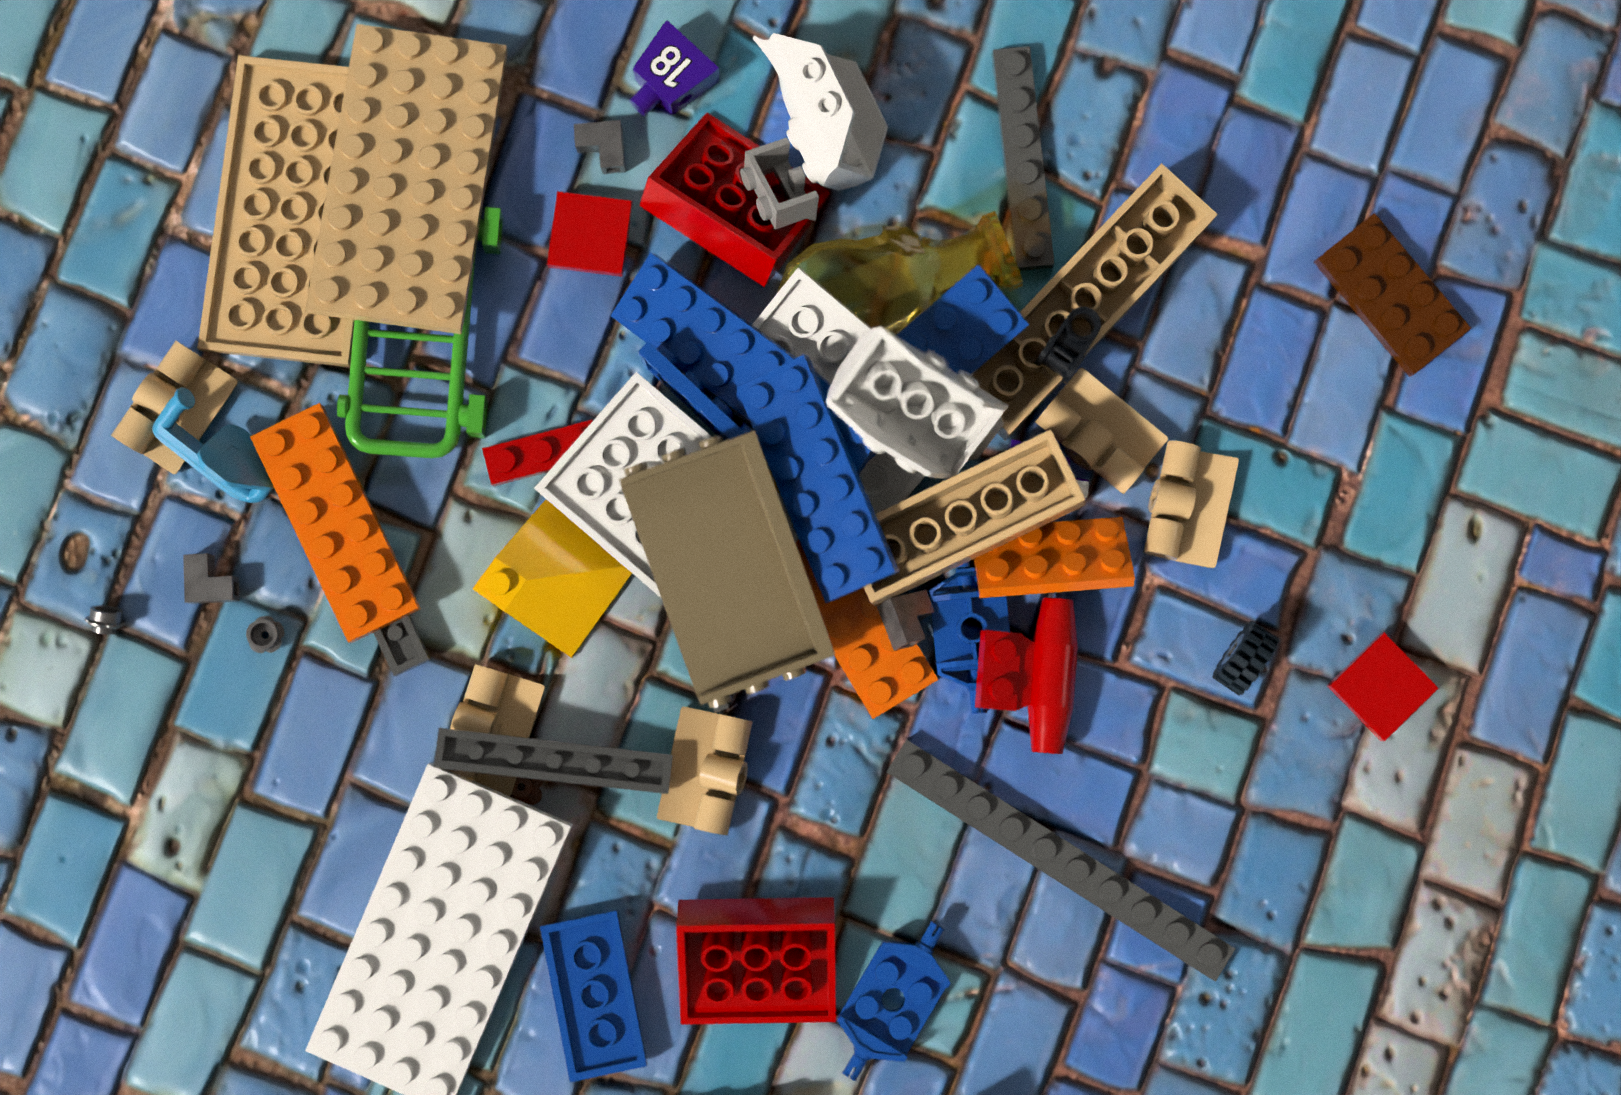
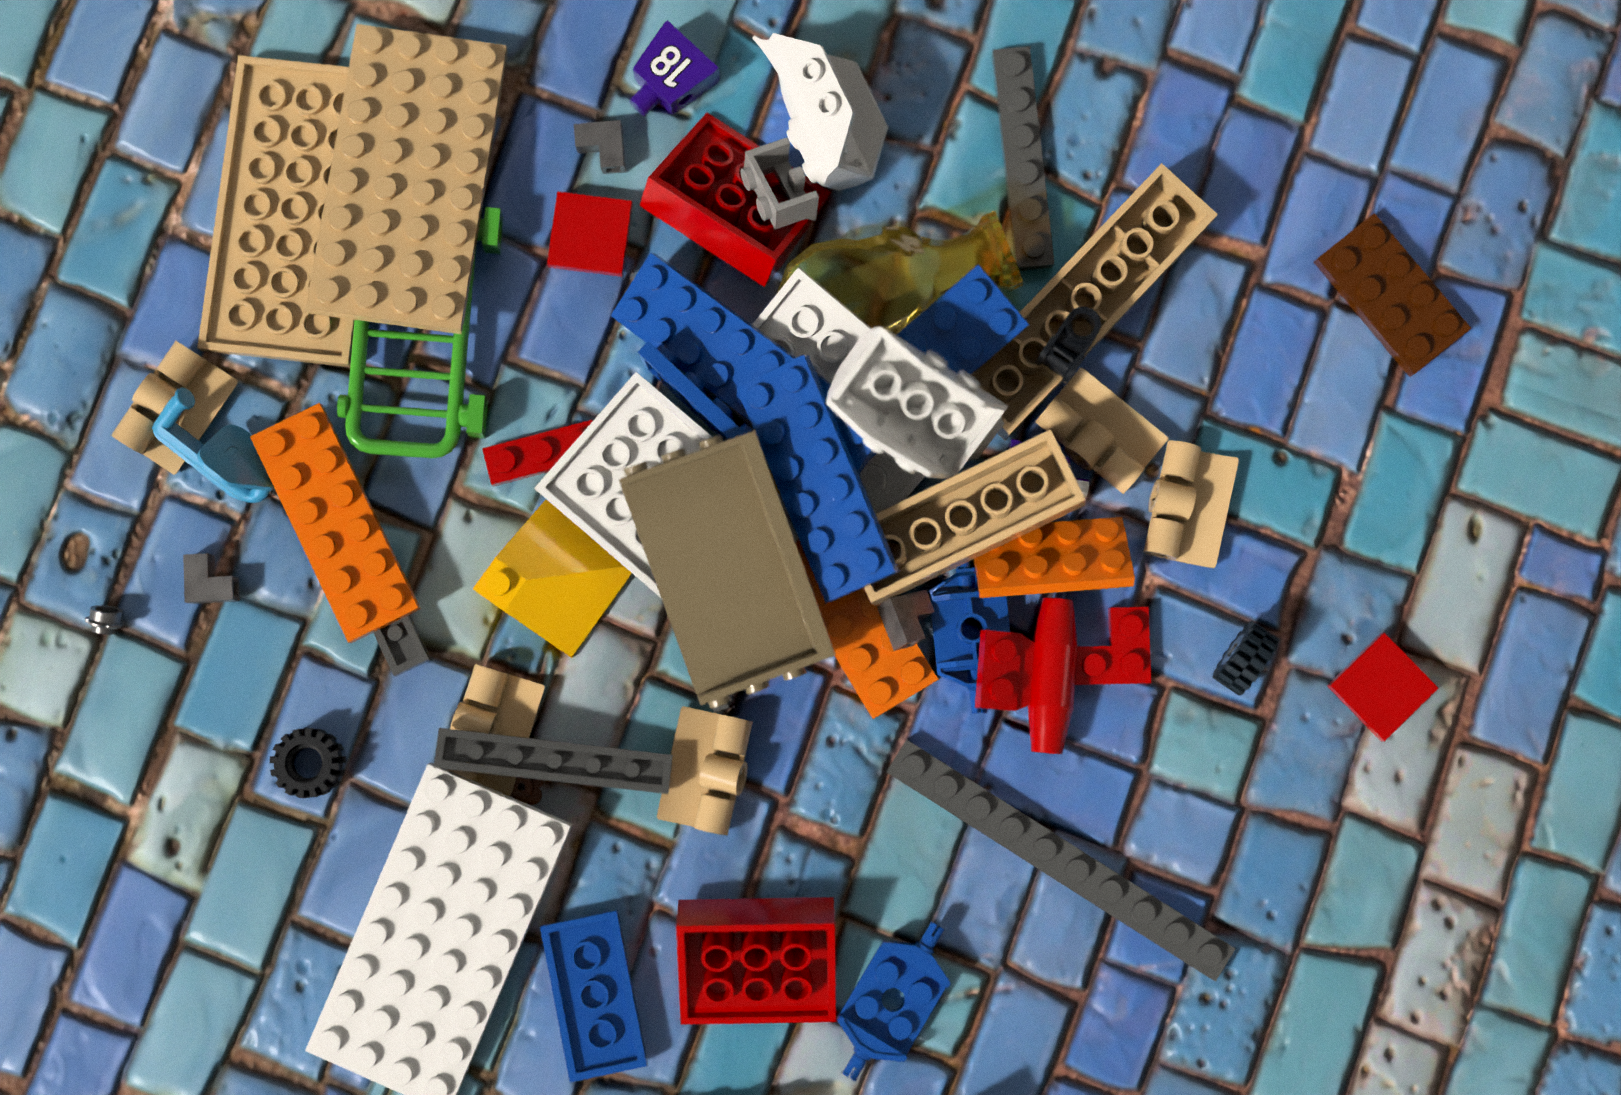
flat silver plate [246,616,284,654] -> none
none -> black tyre [269,728,347,798]
none -> red plate [1075,607,1151,685]

